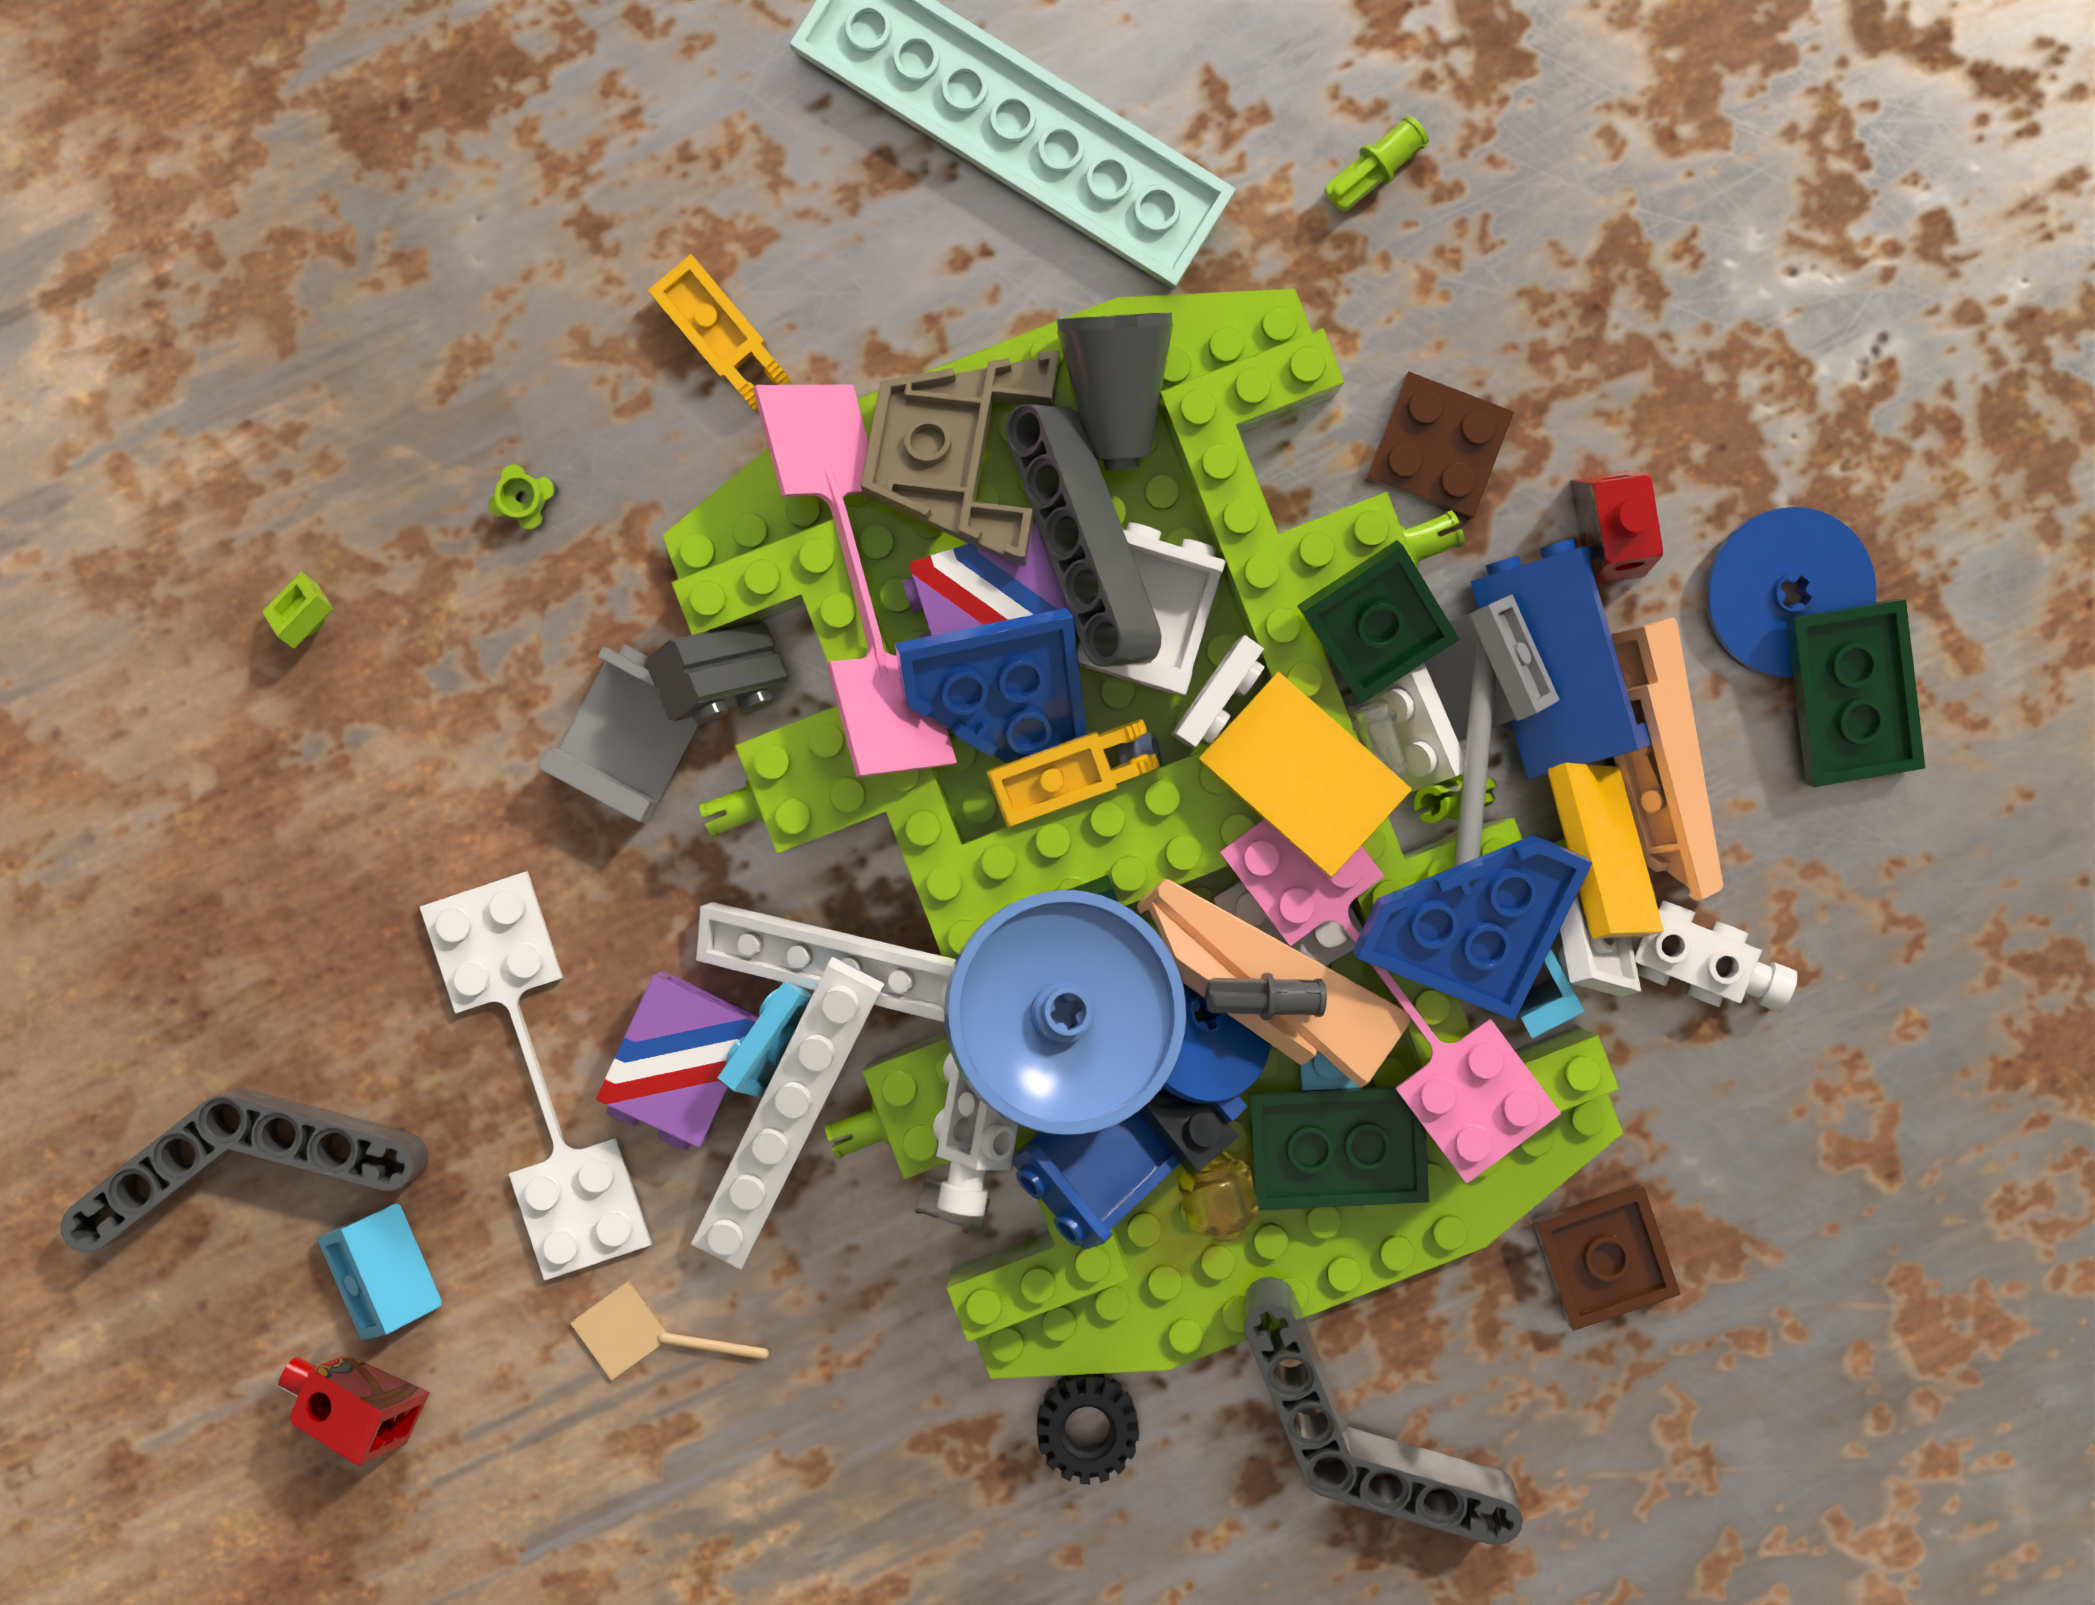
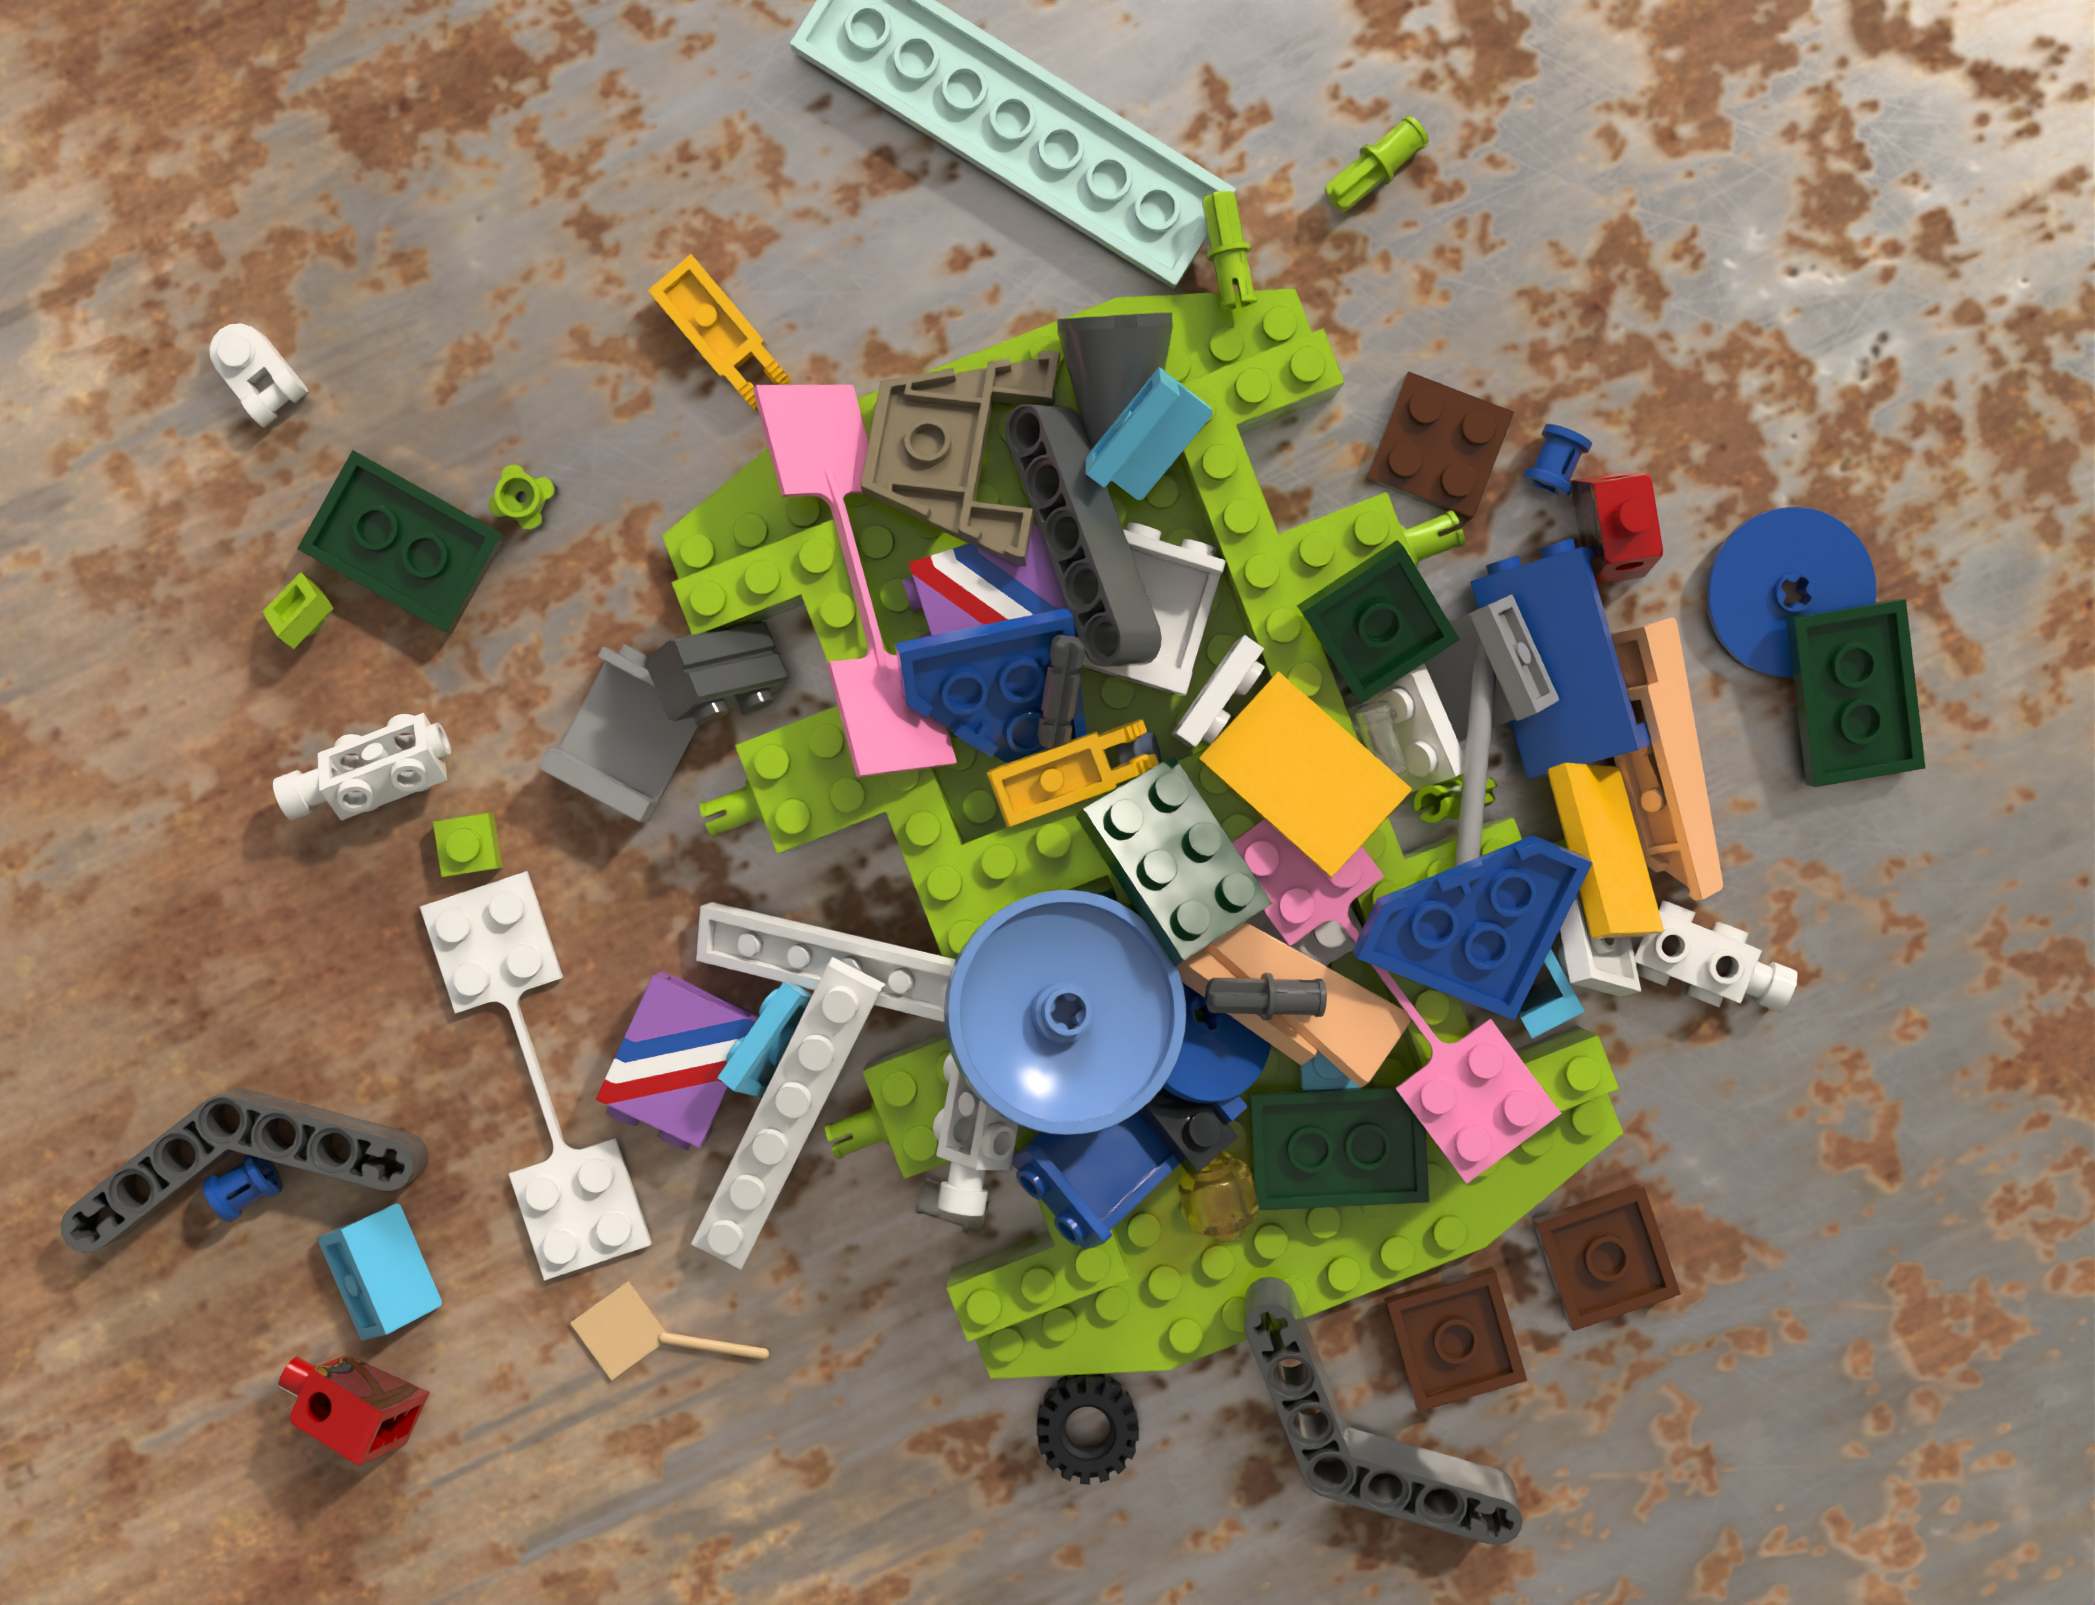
none -> blue bush [203,1154,283,1223]
none -> white plate [210,323,309,428]
none -> white brick [273,713,451,821]
none -> dark green plate [297,450,506,634]
none -> lime plate [433,812,503,877]
none -> dark grey axle [1037,635,1085,748]
none -> plate [1075,756,1273,967]
none -> medium azure panel [1085,367,1212,500]
none -> lime axle [1202,191,1257,310]
none -> reddish brown plate [1384,1267,1527,1412]
none -> blue bush [1522,424,1592,498]

